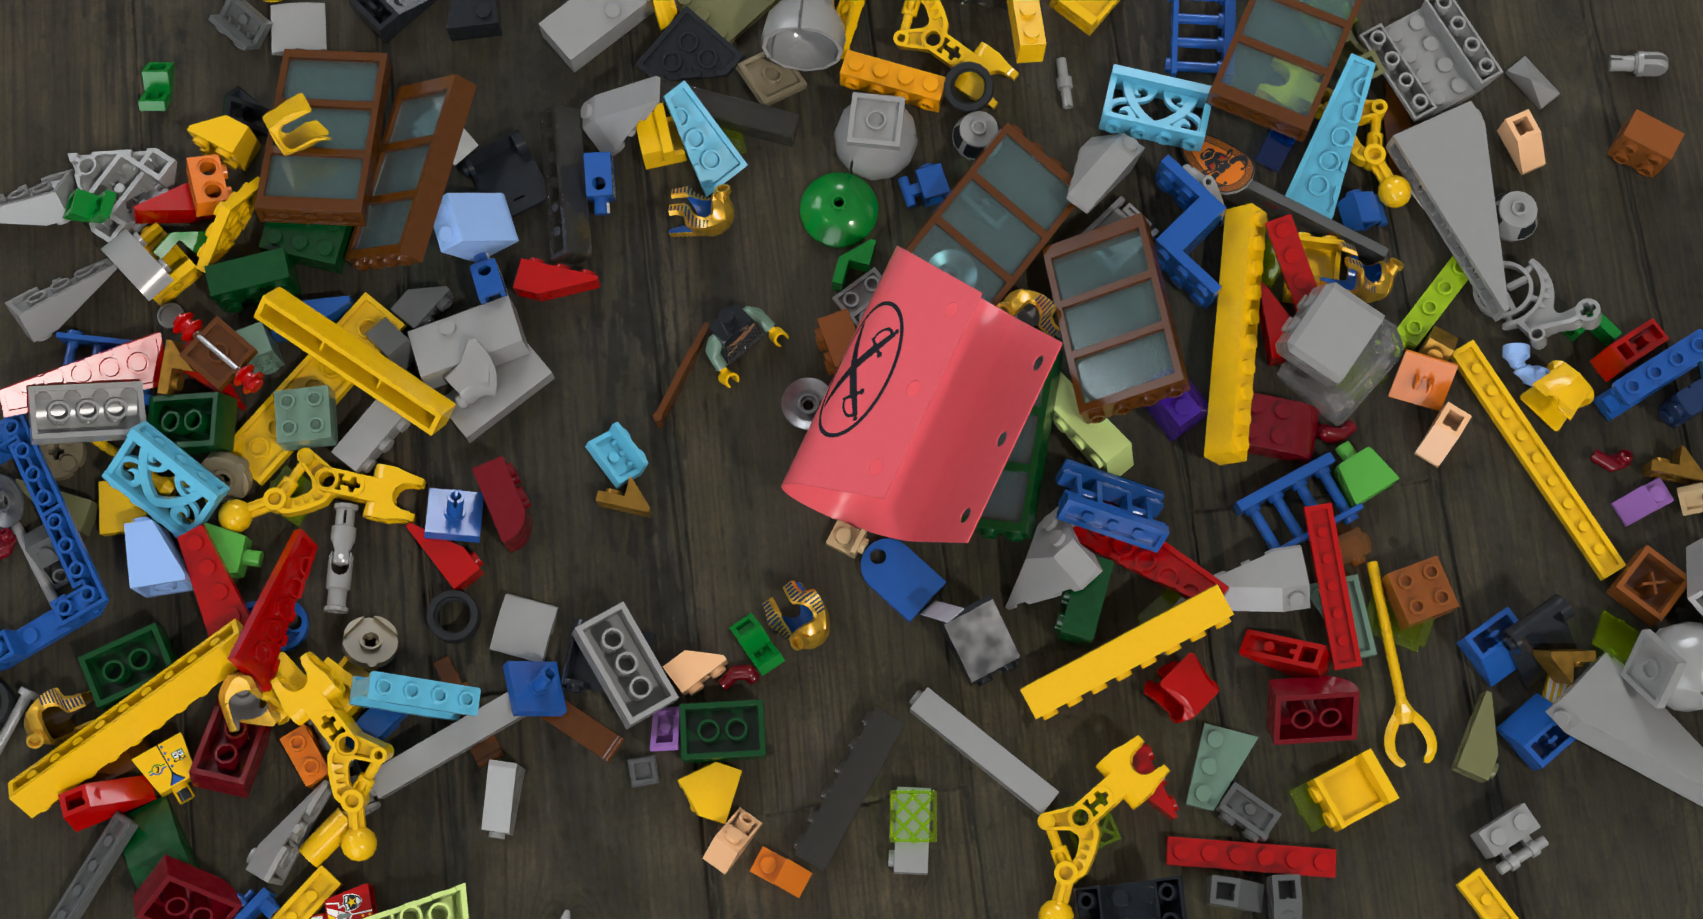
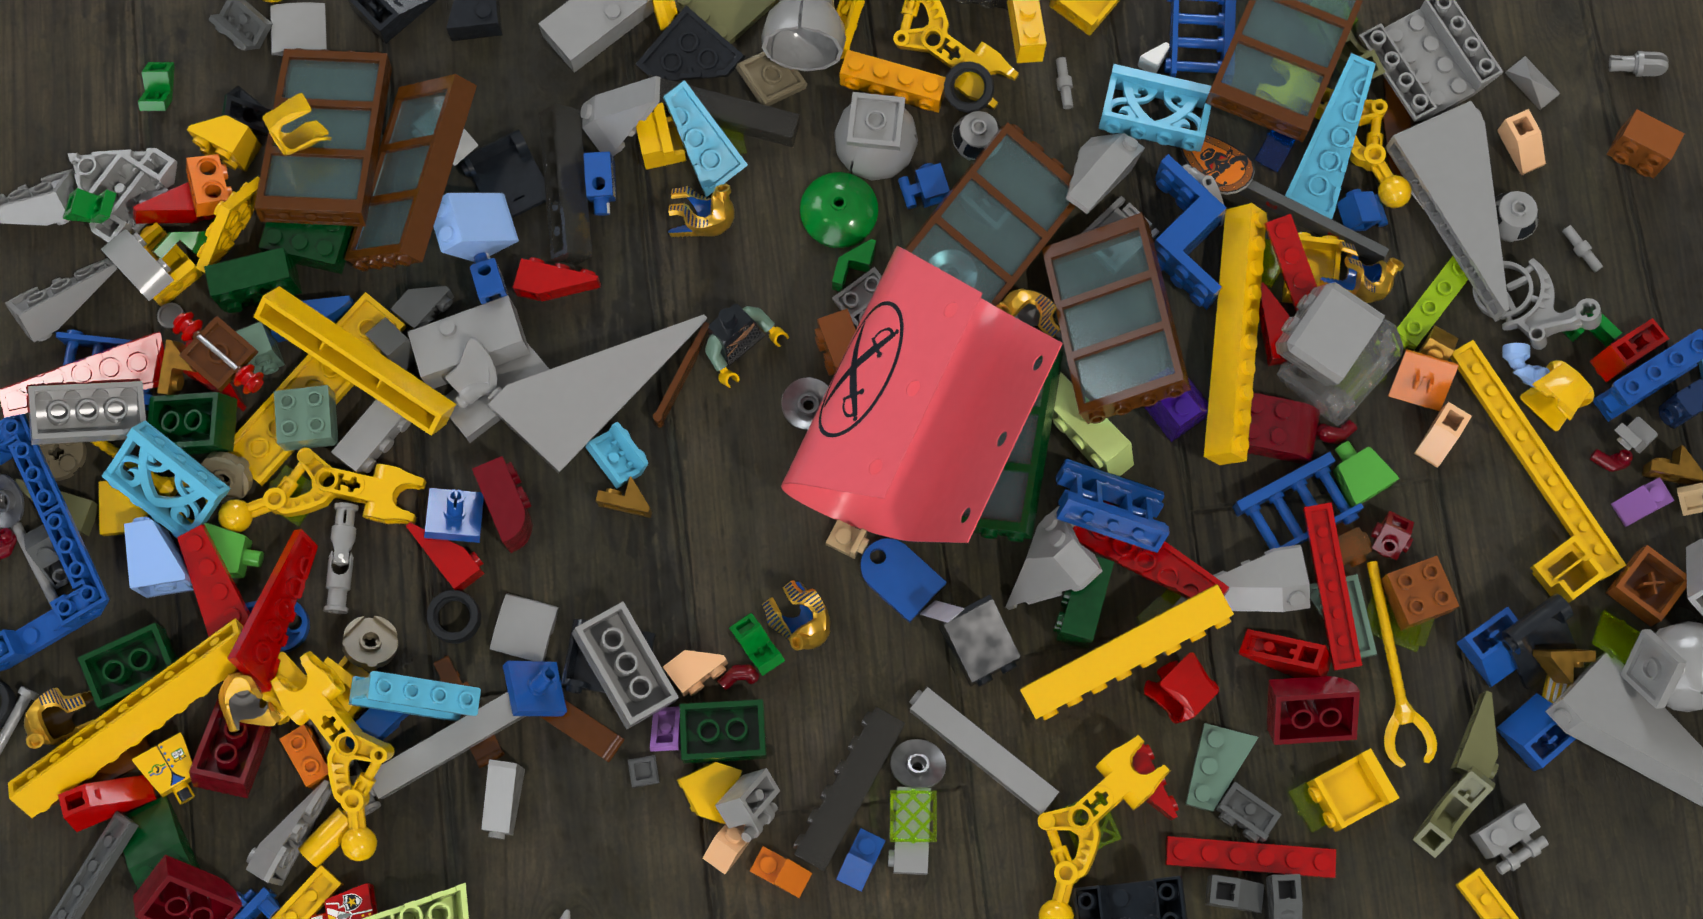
none -> light grey slope [488,315,708,473]
none -> light grey brick [715,768,780,842]
none -> blue slope [836,828,886,892]
none -> flat silver dish [890,739,946,789]
none -> white slope [1138,42,1170,73]
none -> dark red brick [1371,511,1414,560]
none -> olive arch [1413,766,1495,858]
none -> yellow plate [1531,534,1607,603]
none -> light grey bar [1562,225,1603,273]
none -> light grey bracket [1615,417,1658,454]

